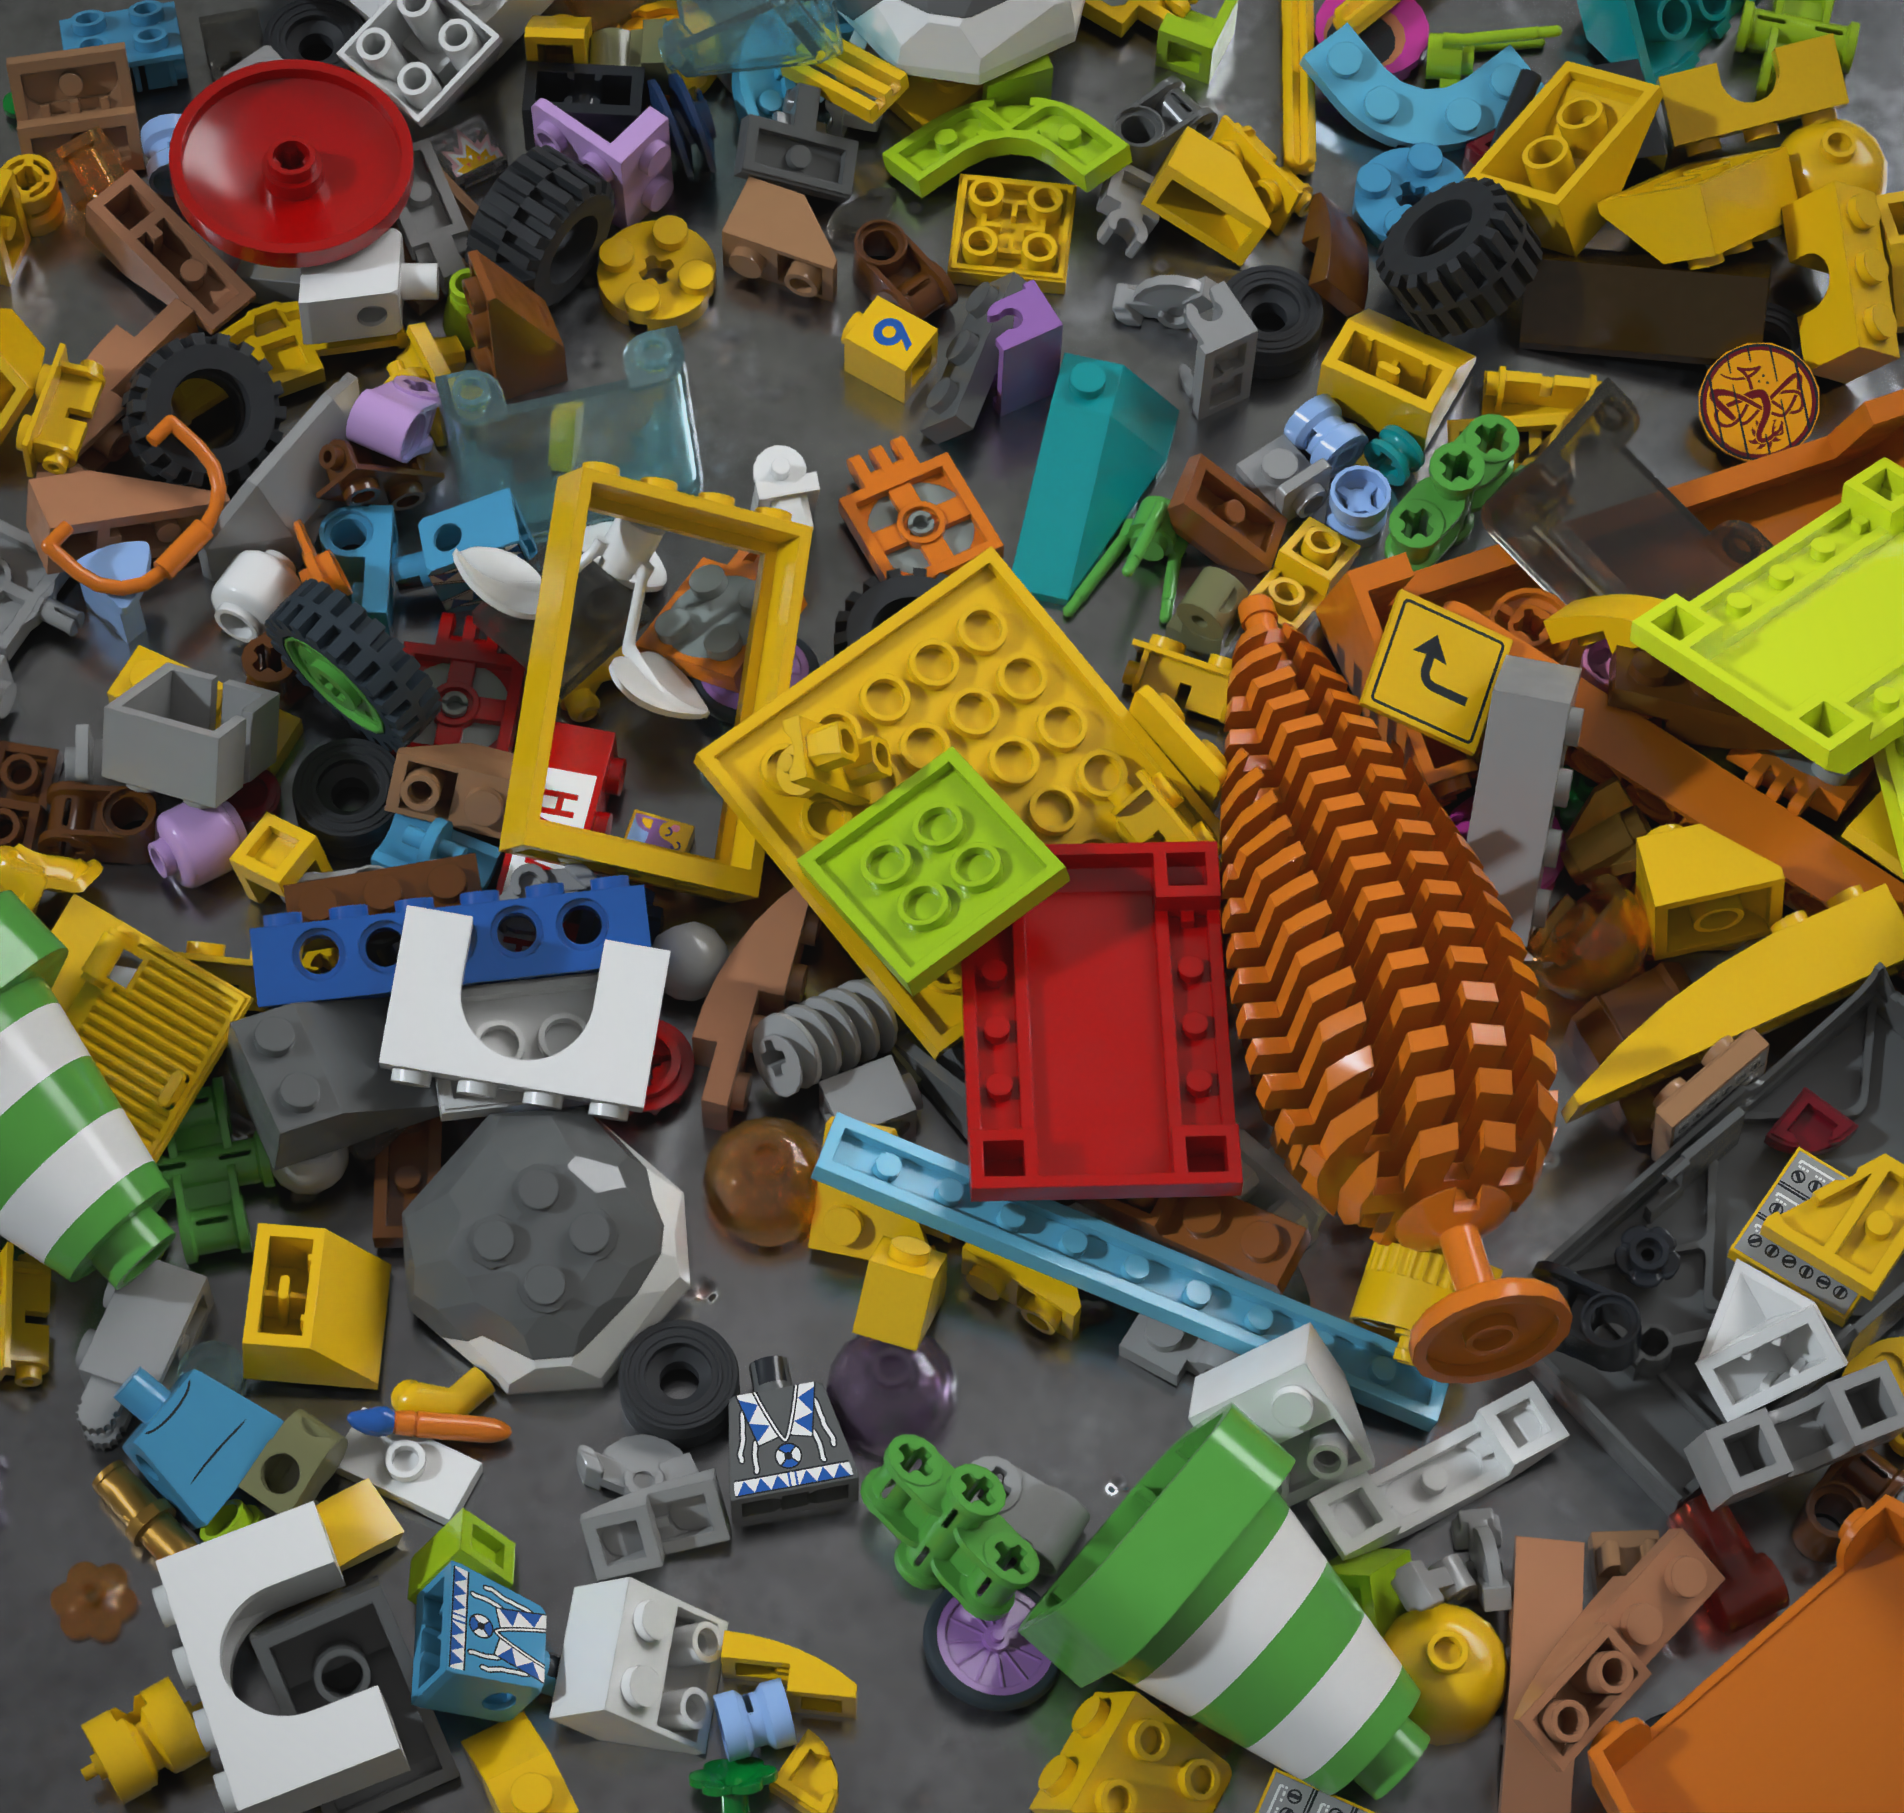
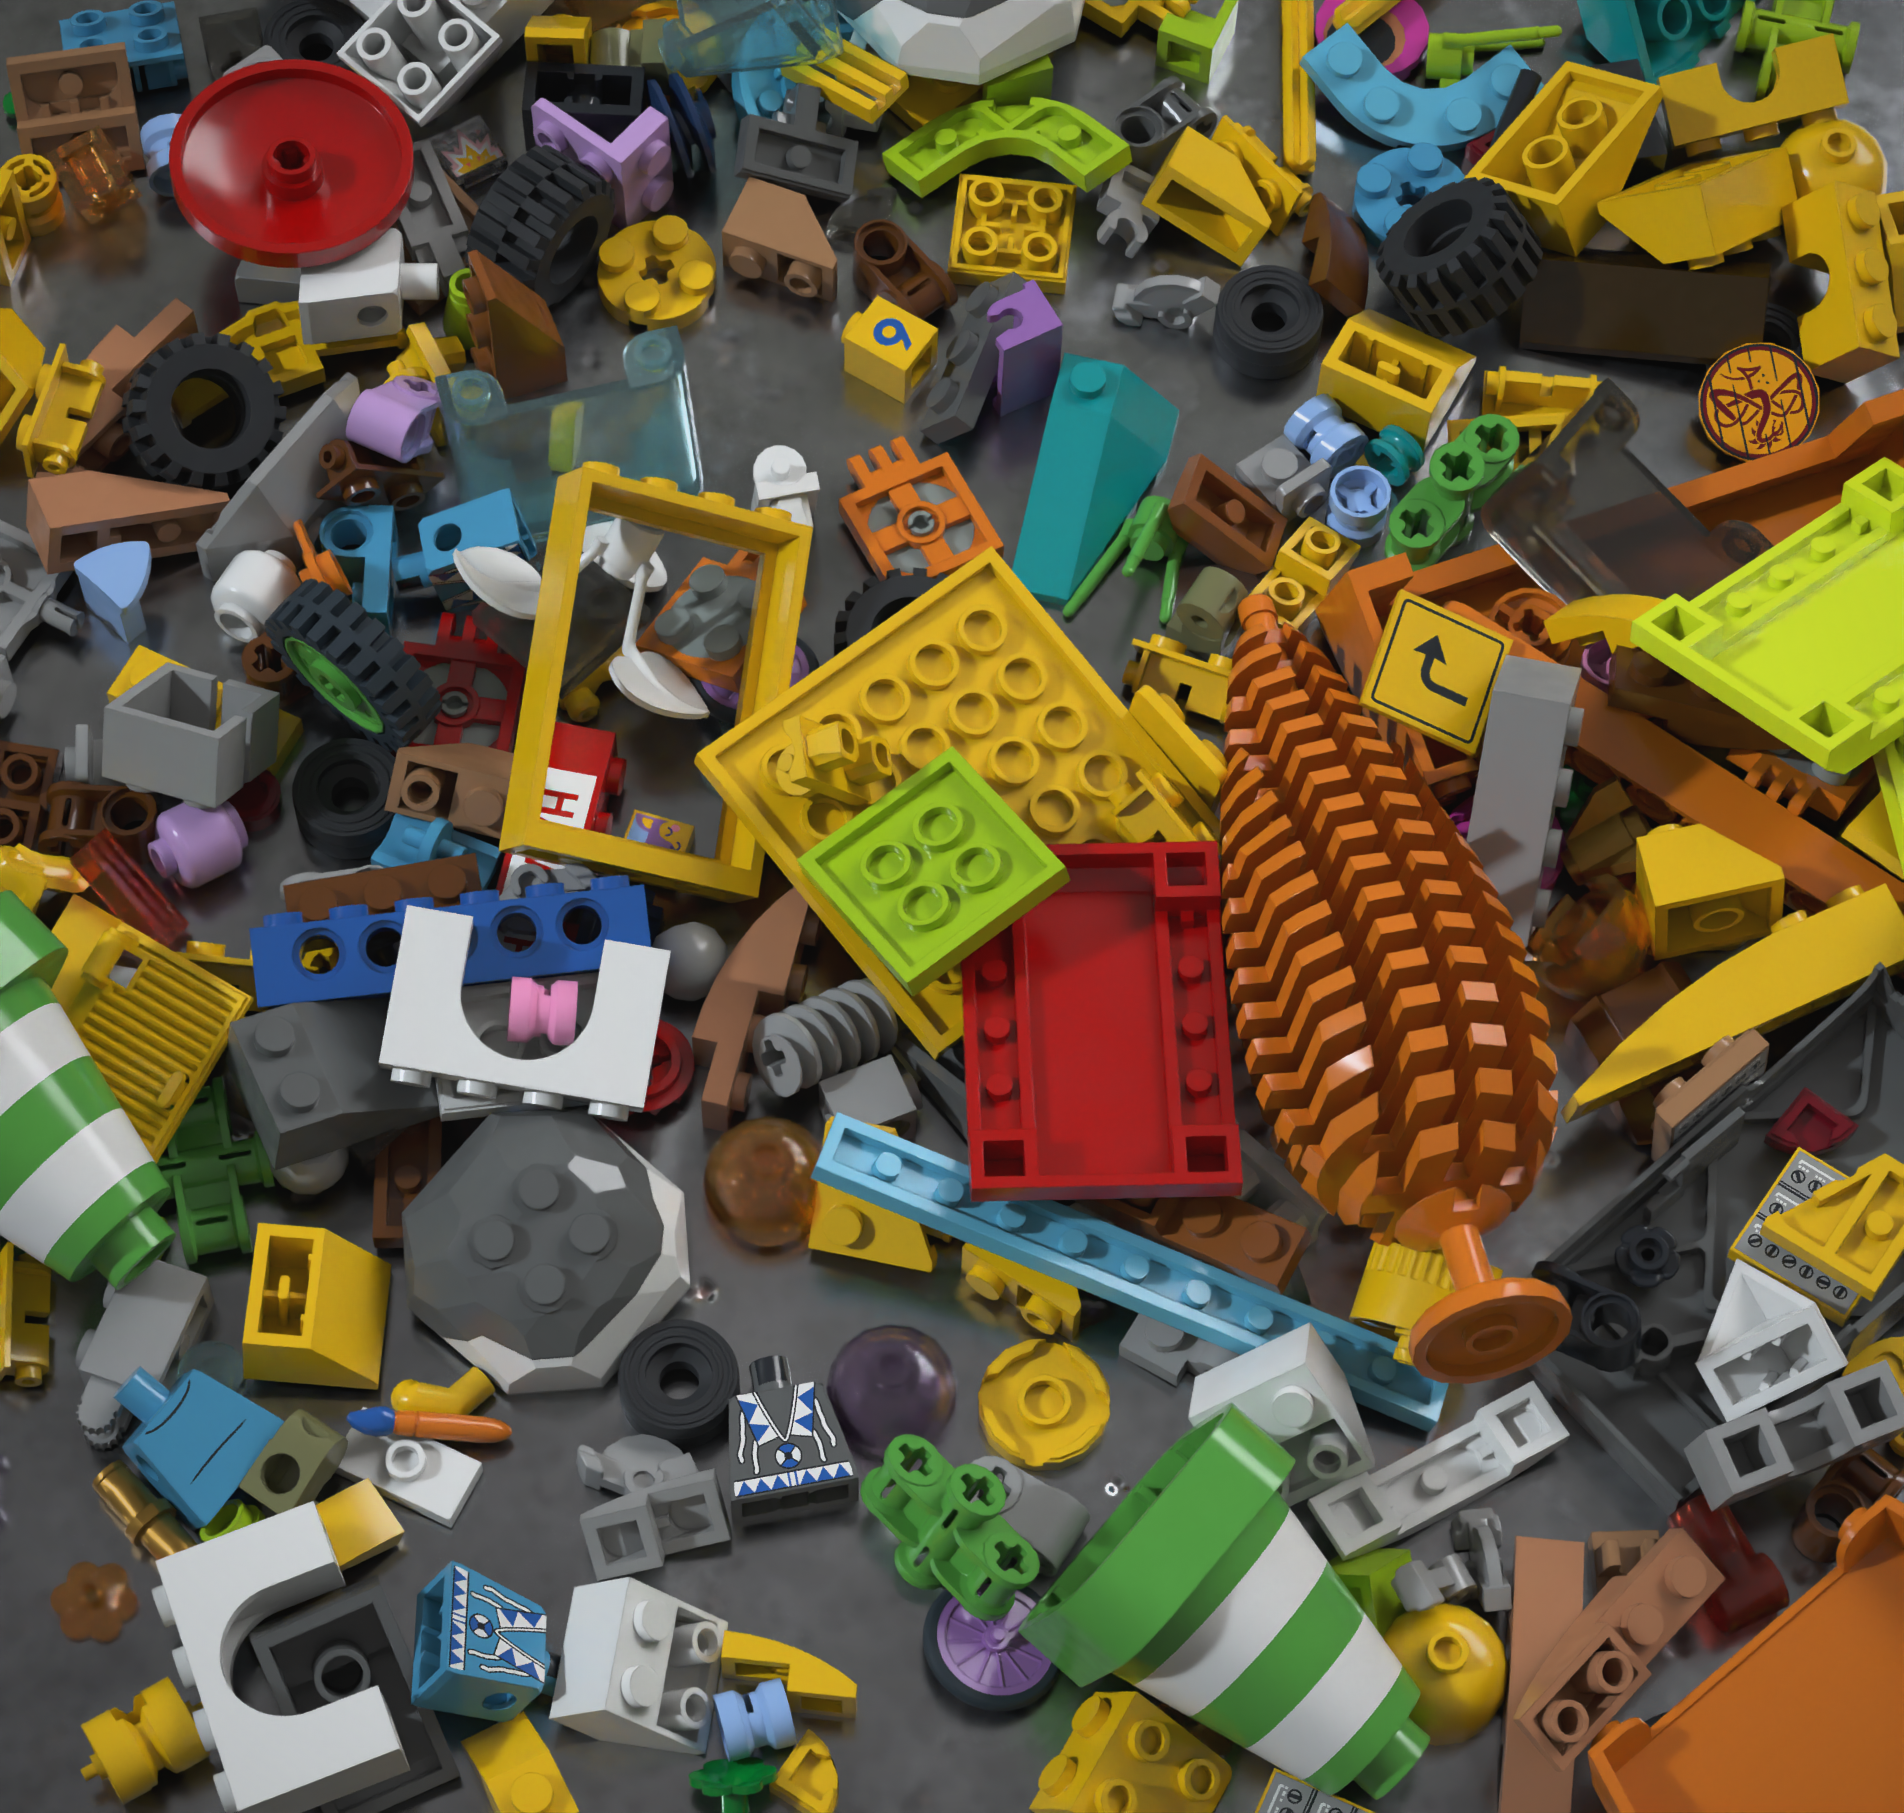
orange piece [41,415,227,596] -> none
nougat slope [85,169,257,335] -> none
yellow panel [229,812,333,904] -> none
lime panel [407,1508,516,1605] -> none
yellow slope [852,1235,947,1351] -> none
light grey hinge [1178,281,1258,421] -> none
none -> clear red tile [69,828,190,947]
none -> bright pink wheel [507,977,578,1046]
none -> yellow tile [978,1339,1110,1471]

